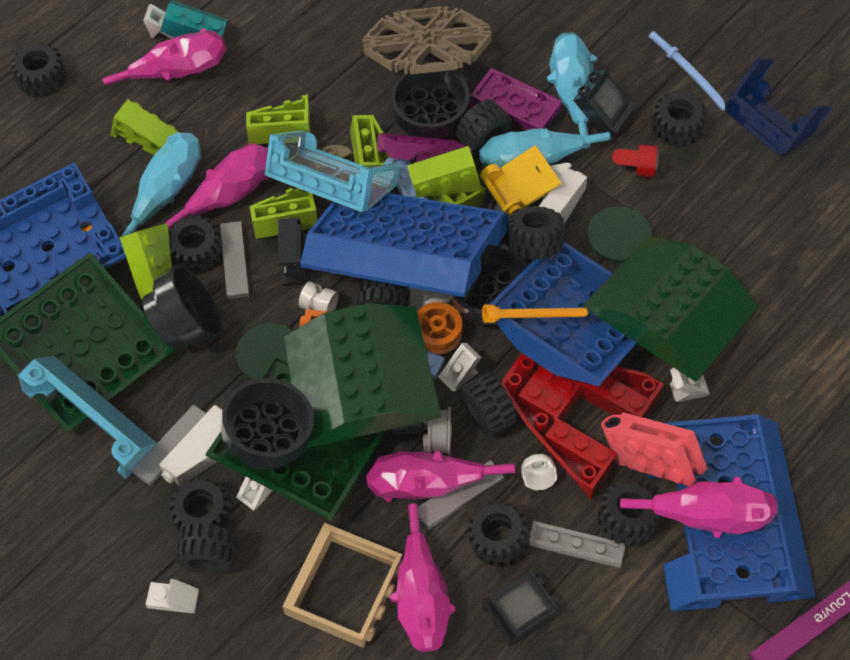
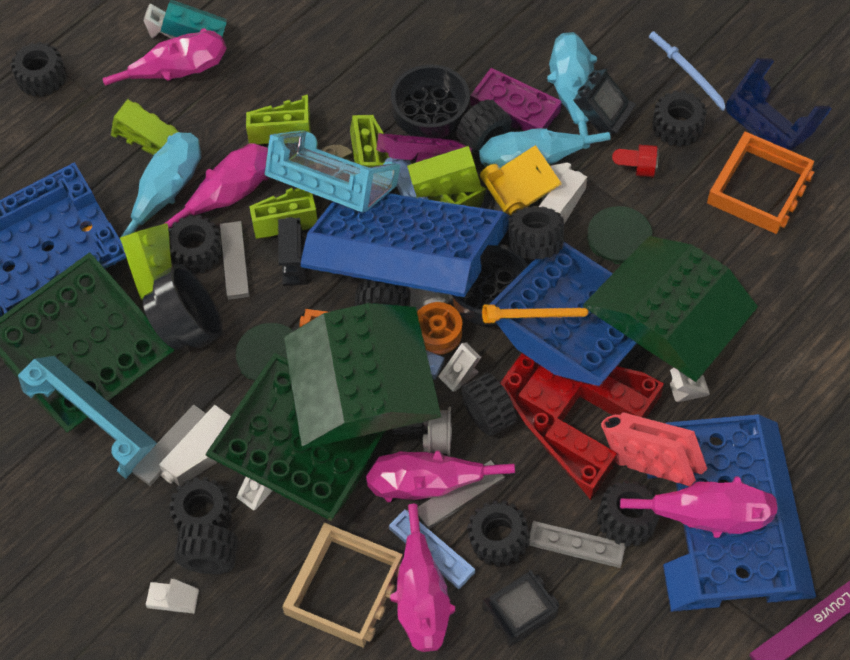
black wheel [221,378,314,470] -> none
white wheel [298,281,339,312] -> none
dark tan plate [363,6,492,74] -> none
white hair [521,454,557,490] -> none
none -> light blue plate [389,510,475,589]
none -> orange window [707,132,815,234]

